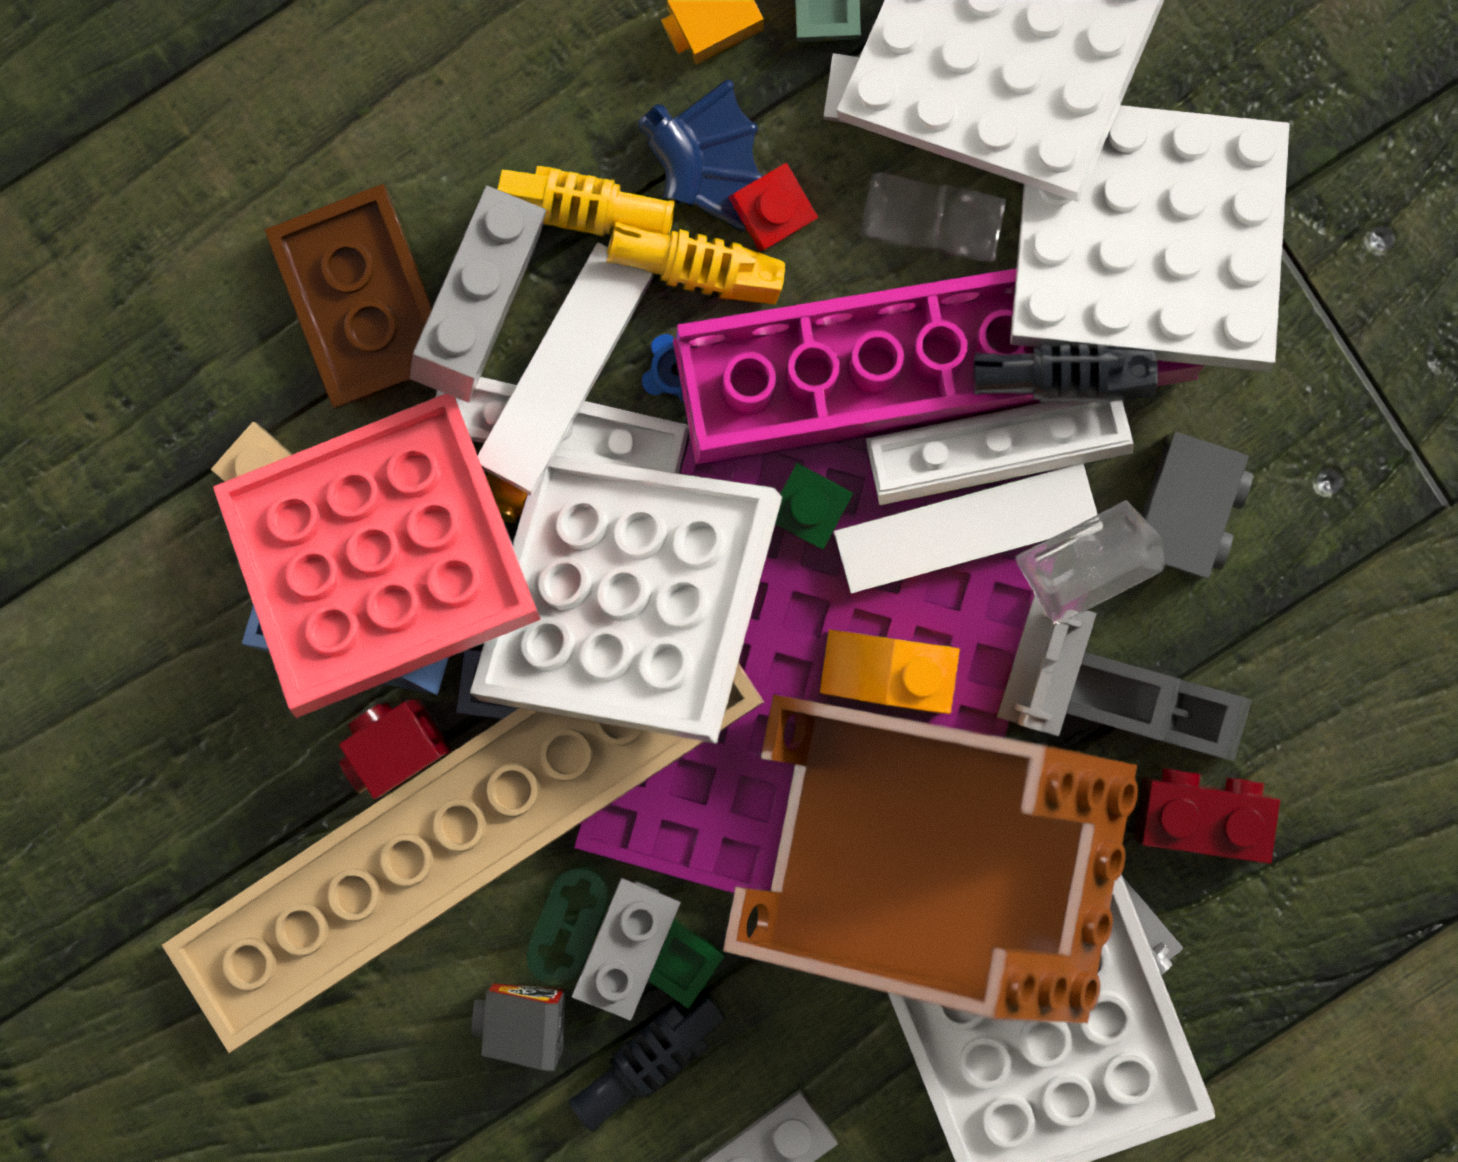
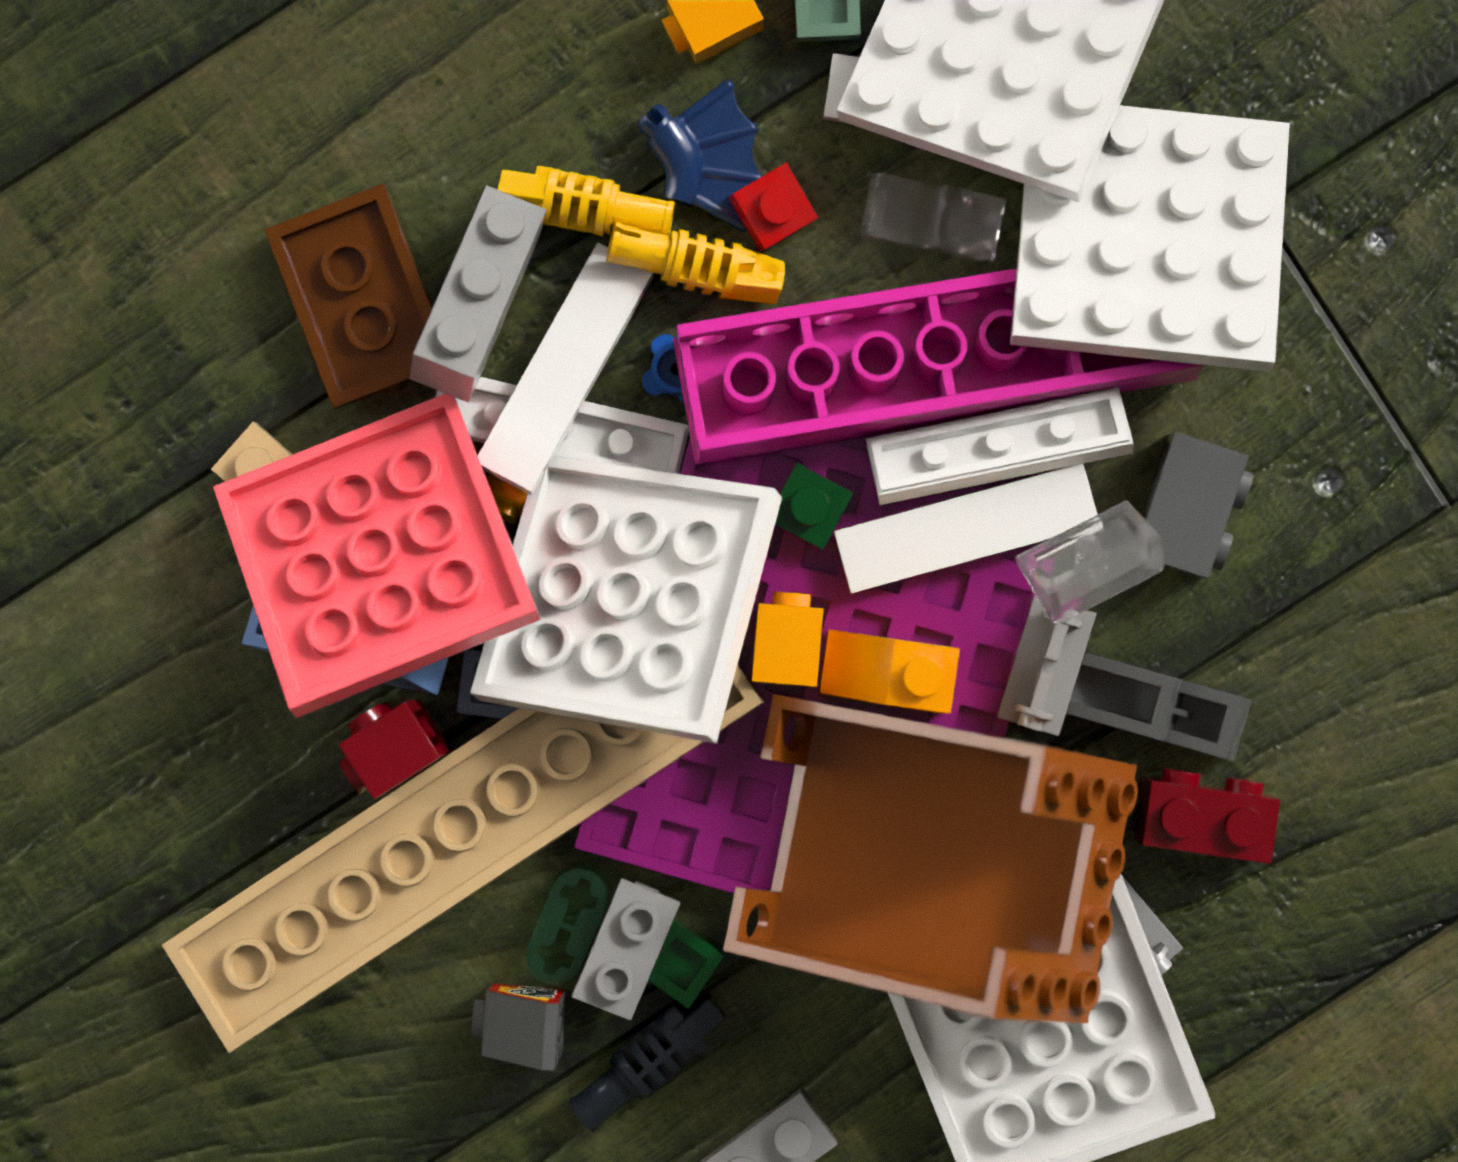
black hinge [973,344,1158,403] -> none
none -> light orange brick [752,591,823,687]

